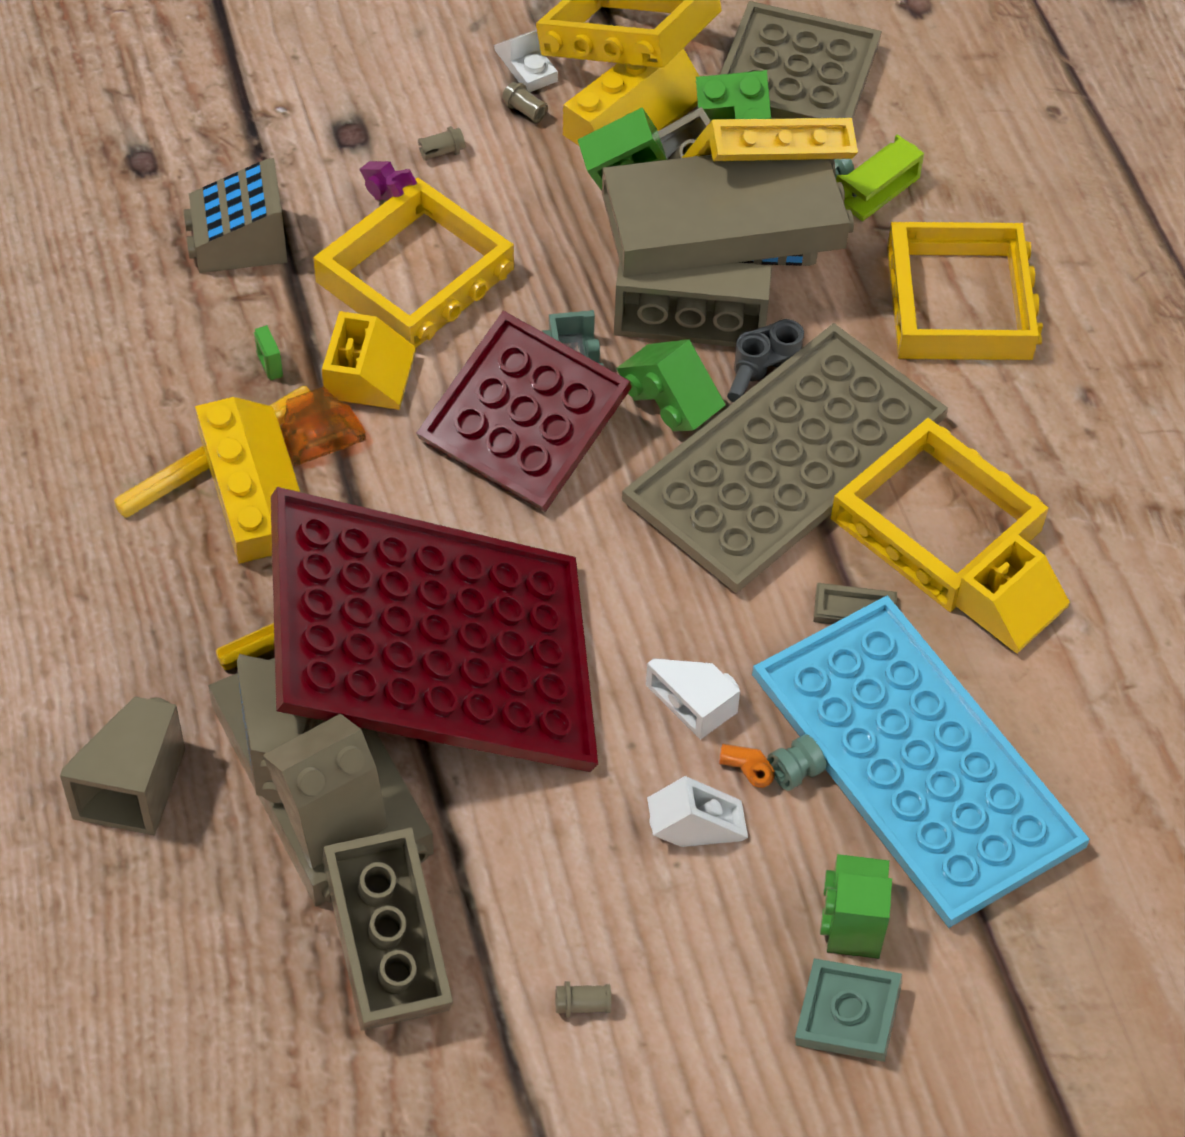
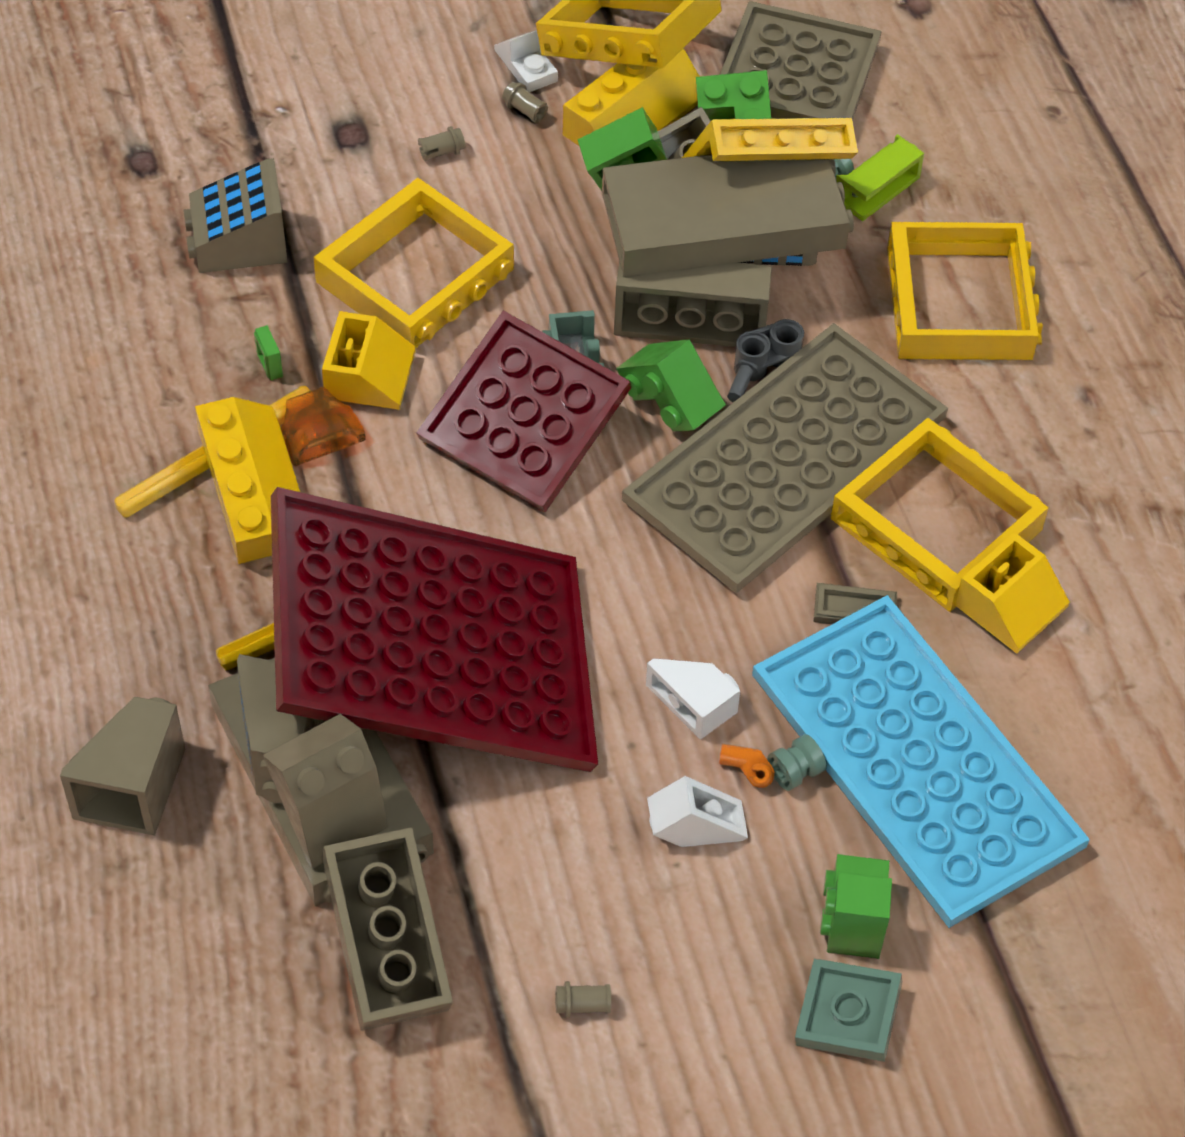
magenta plate [359,161,417,200] -> none

